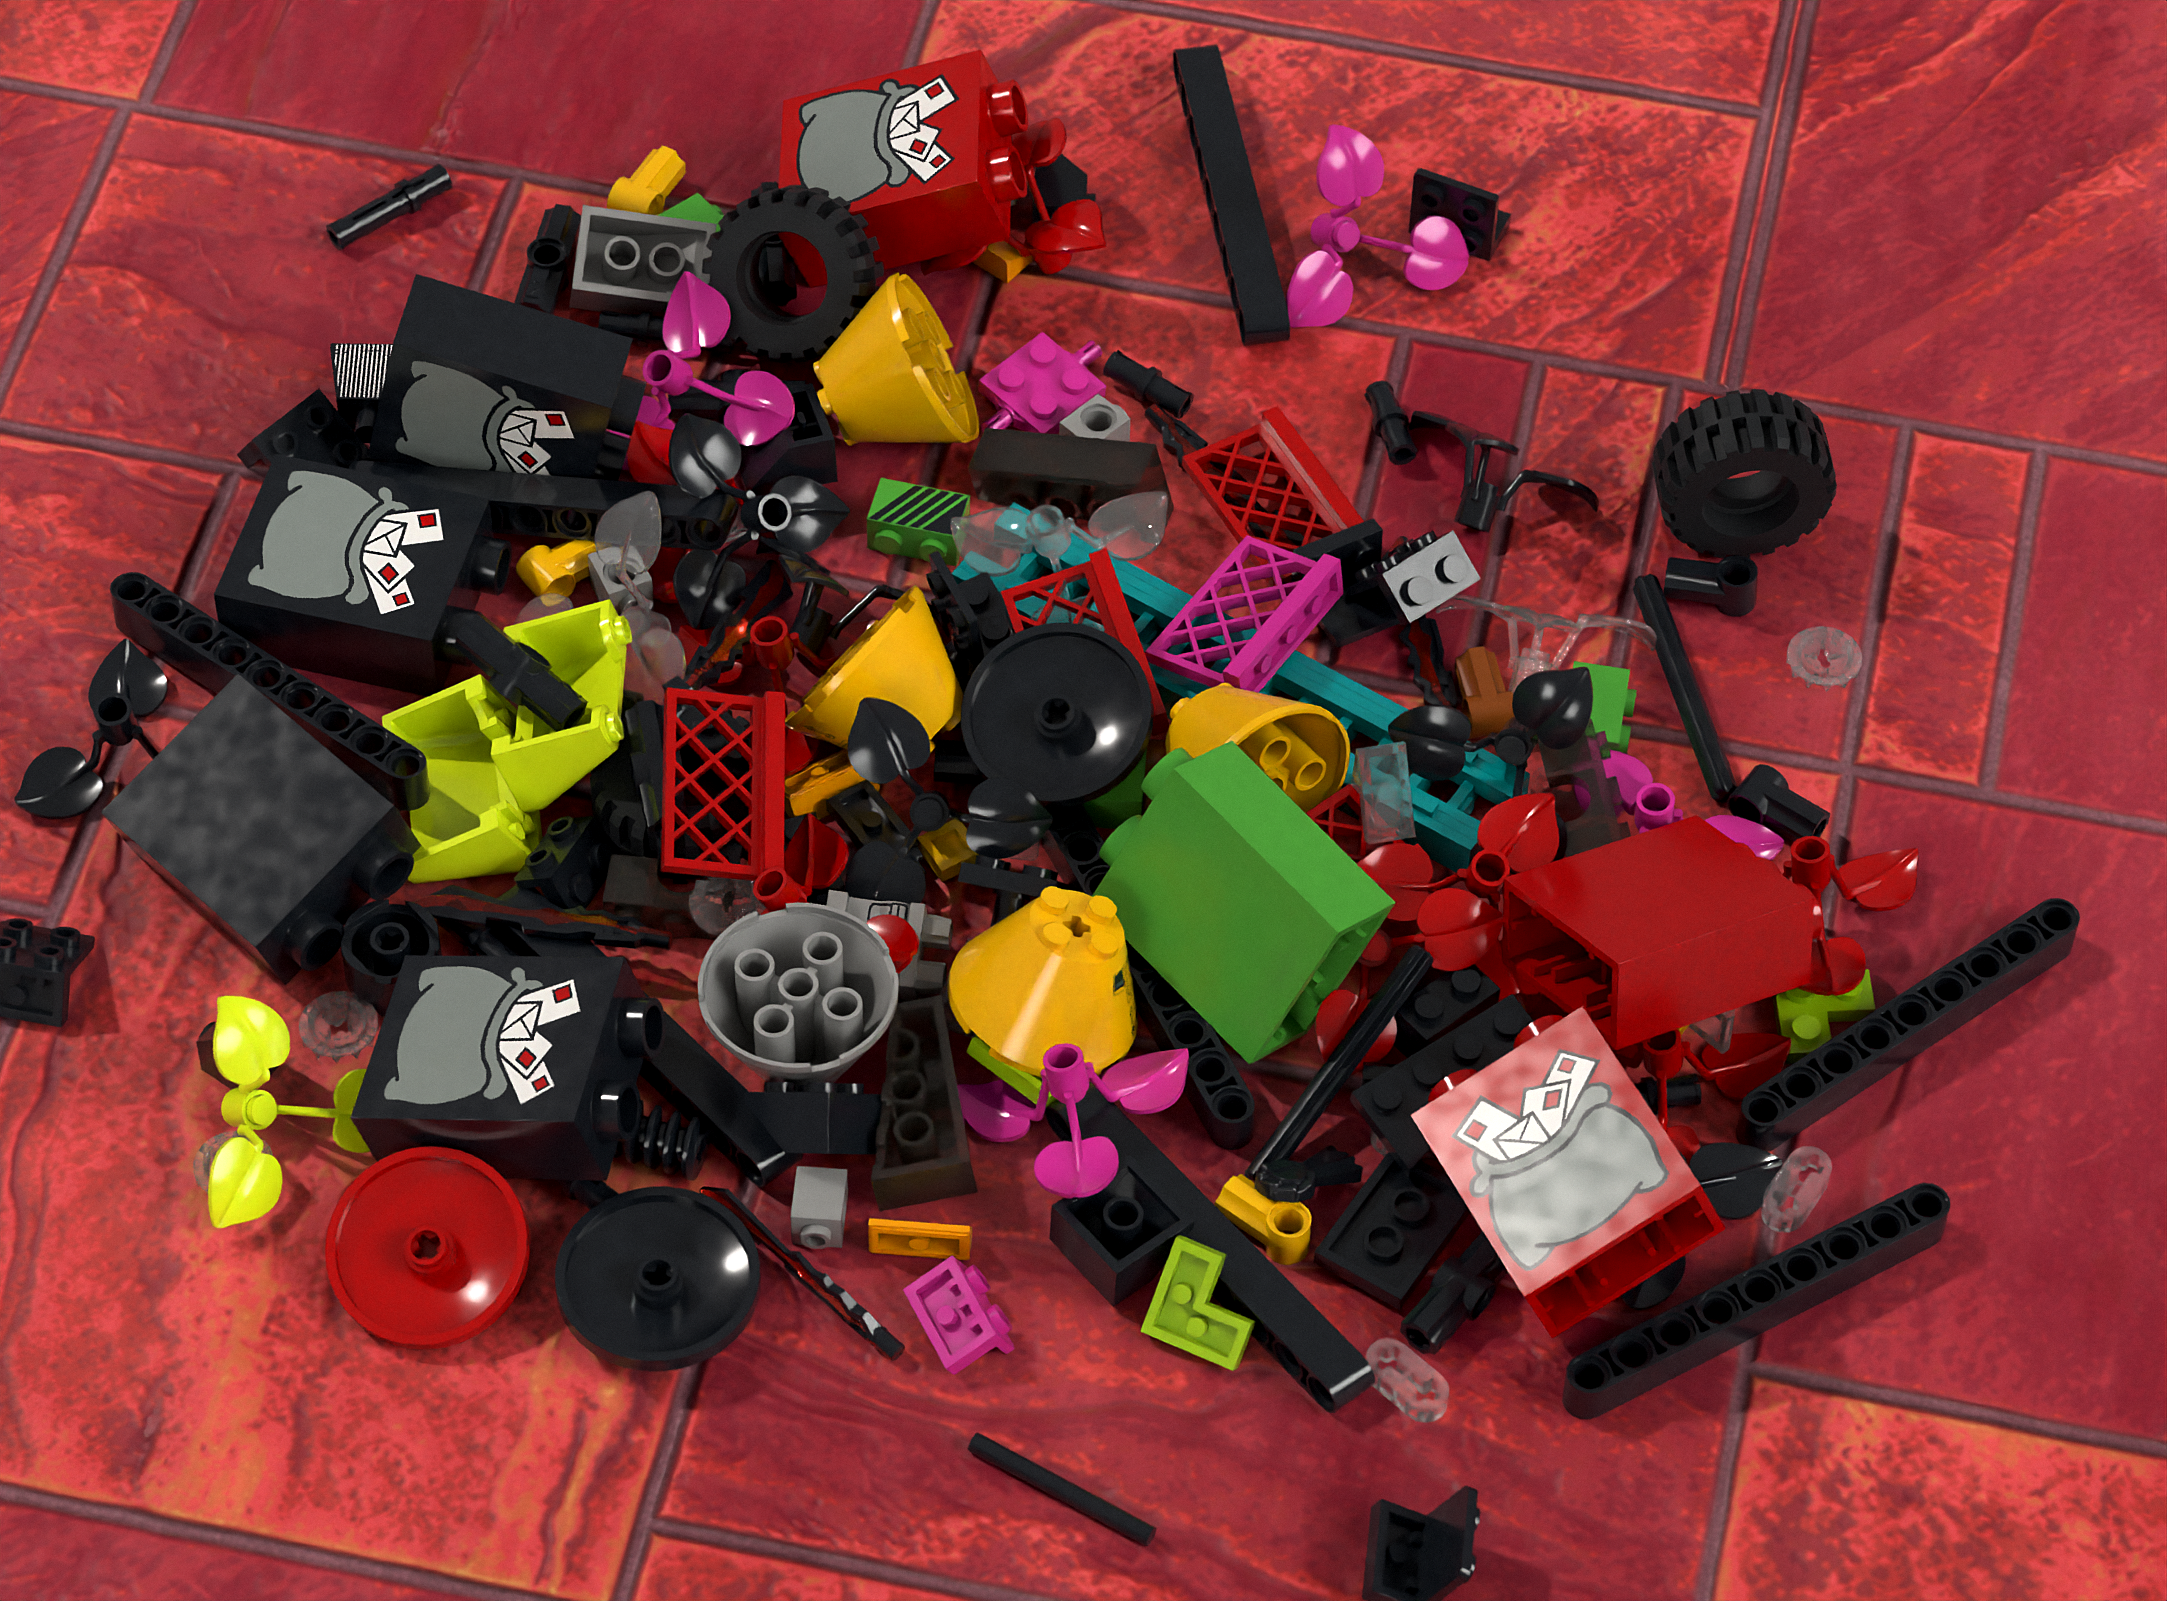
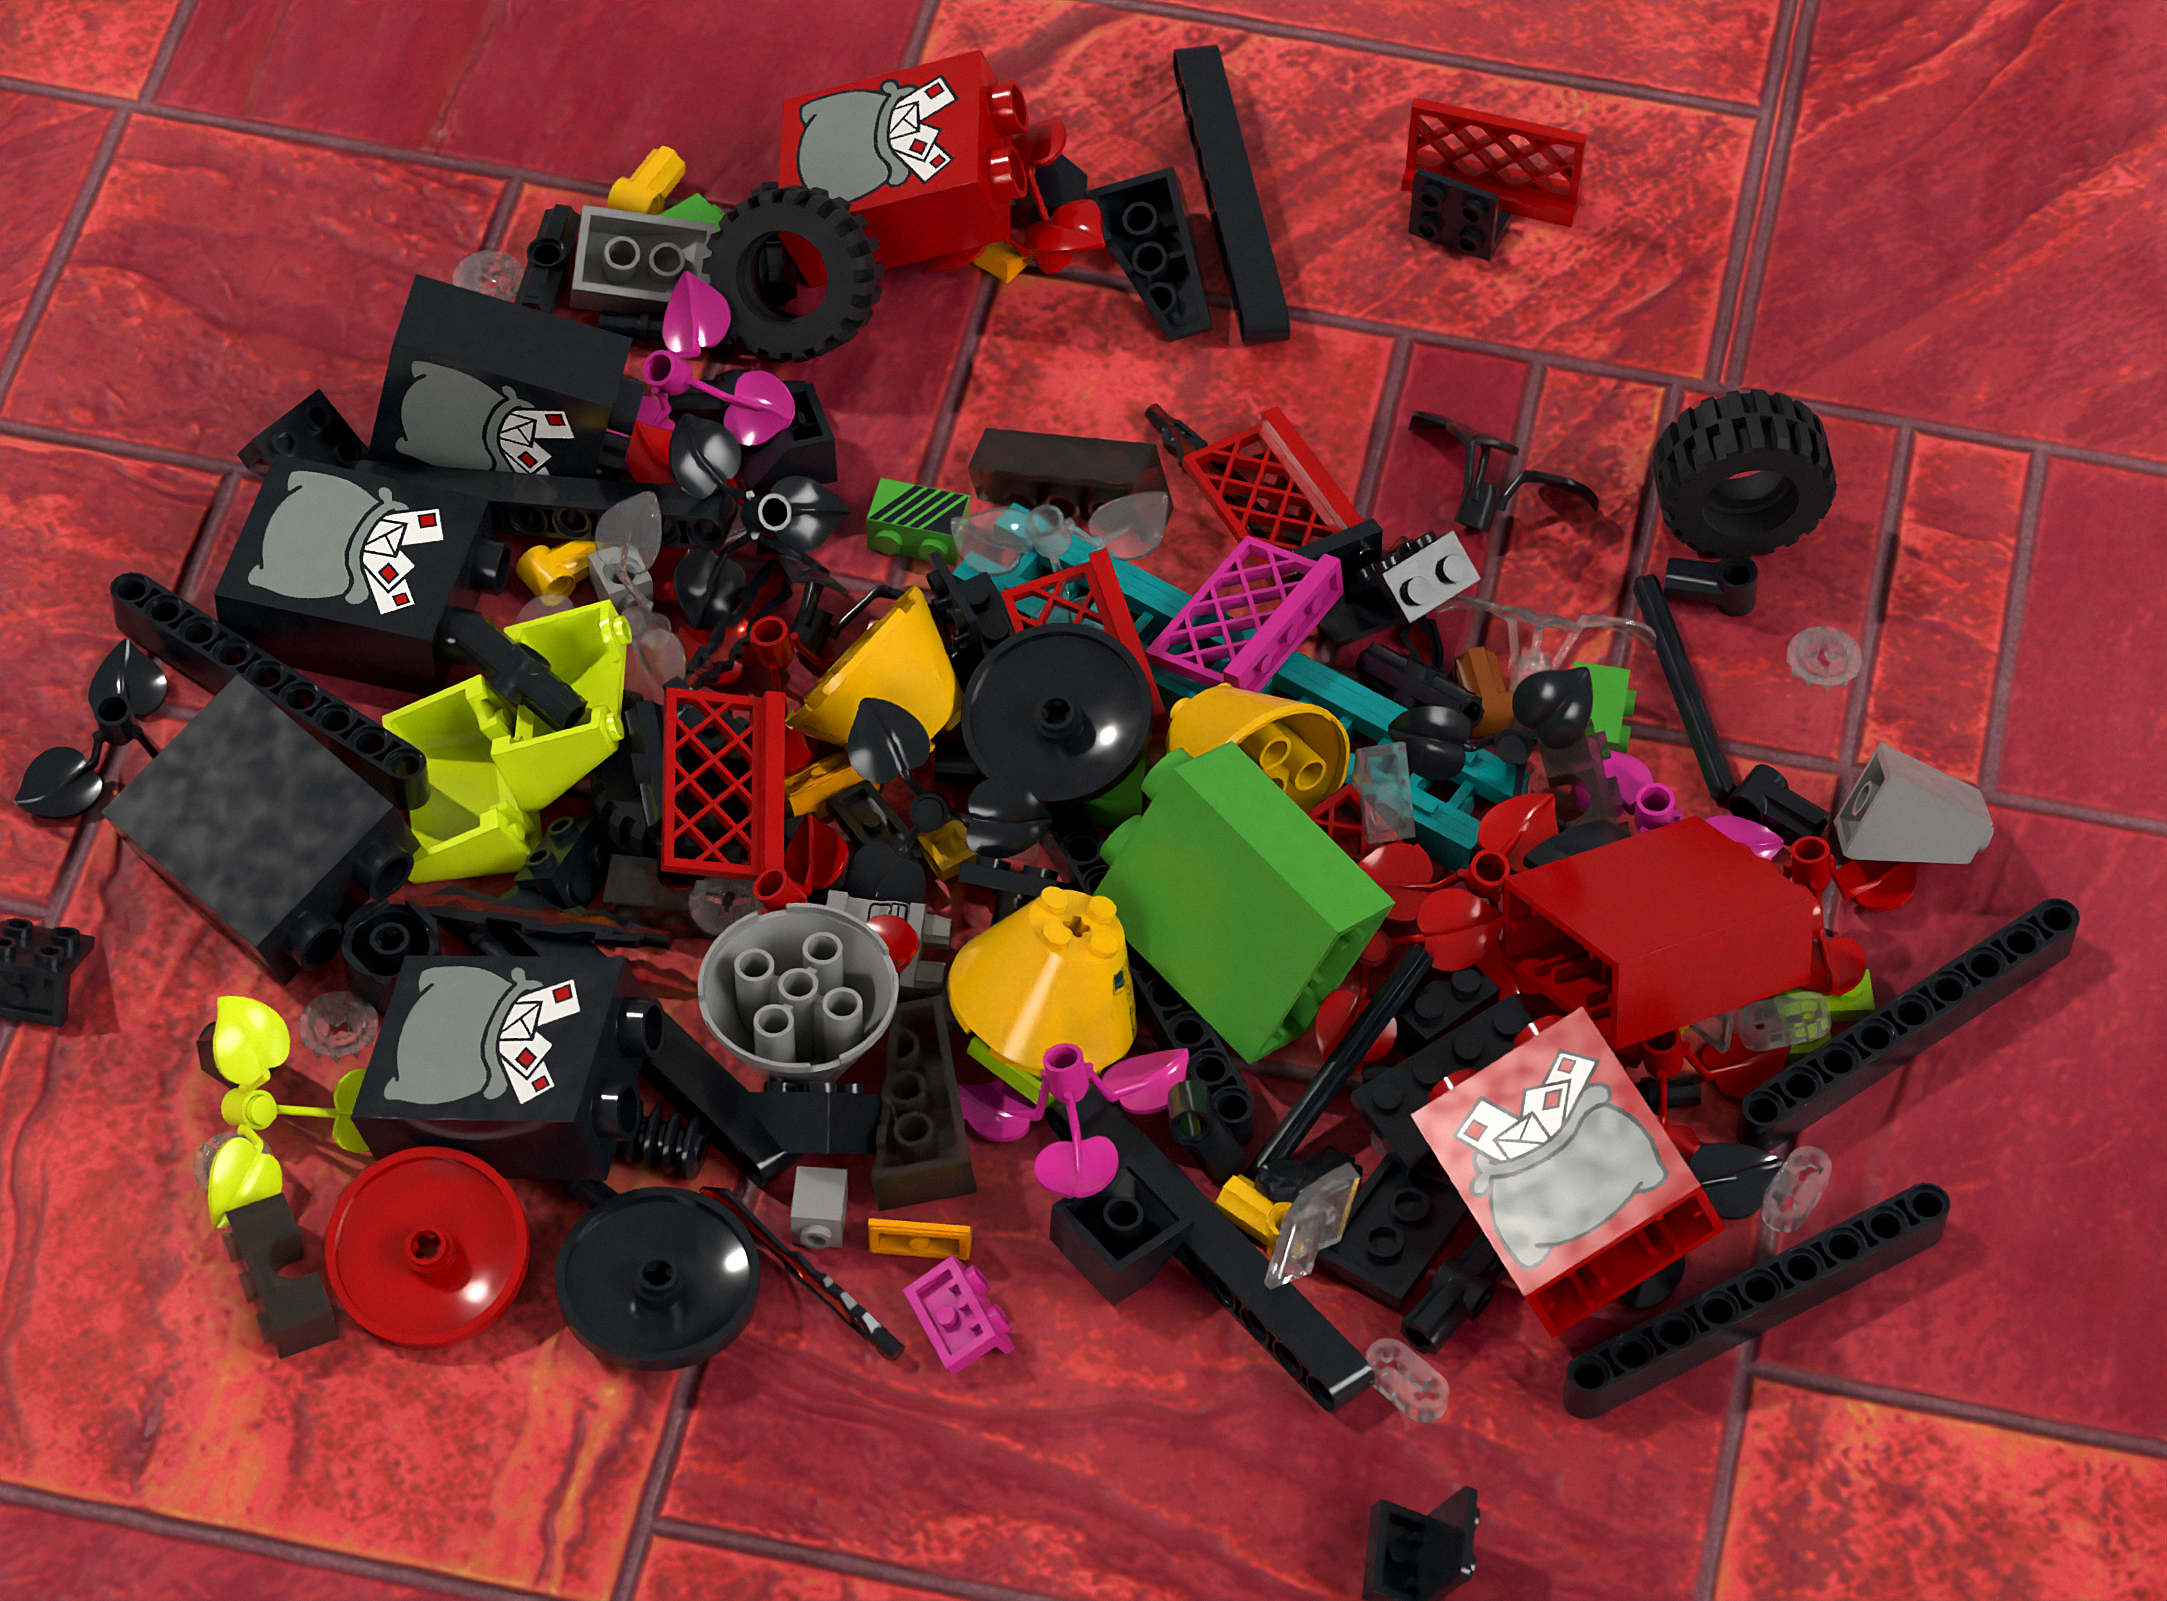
black pin [326,163,452,250] -> none
black torso [330,343,393,444] -> none
yellow cone [813,272,979,446] -> none
black bar [968,1432,1157,1546] -> none
dark pink plate [978,332,1106,445] -> none
light grey brick [1059,394,1131,477] -> none
black pin [1103,350,1194,419] -> none
lime plate [1140,1235,1256,1371] -> none
dark pink plant [1286,124,1469,327] -> none
black pin [1364,380,1417,465] -> none
none -> clear smoke arch [221,1192,338,1359]
none -> clear gear [453,251,524,301]
none -> black wedge [1088,166,1213,342]
none -> black piece [1167,1080,1246,1181]
none -> clear slope [1264,1162,1361,1290]
none -> black piece [1355,642,1485,728]
none -> red fence [1401,97,1587,227]
none -> black slope [1523,819,1632,869]
none -> clear beam [1737,991,1832,1051]
none -> light grey slope [1833,742,1994,864]

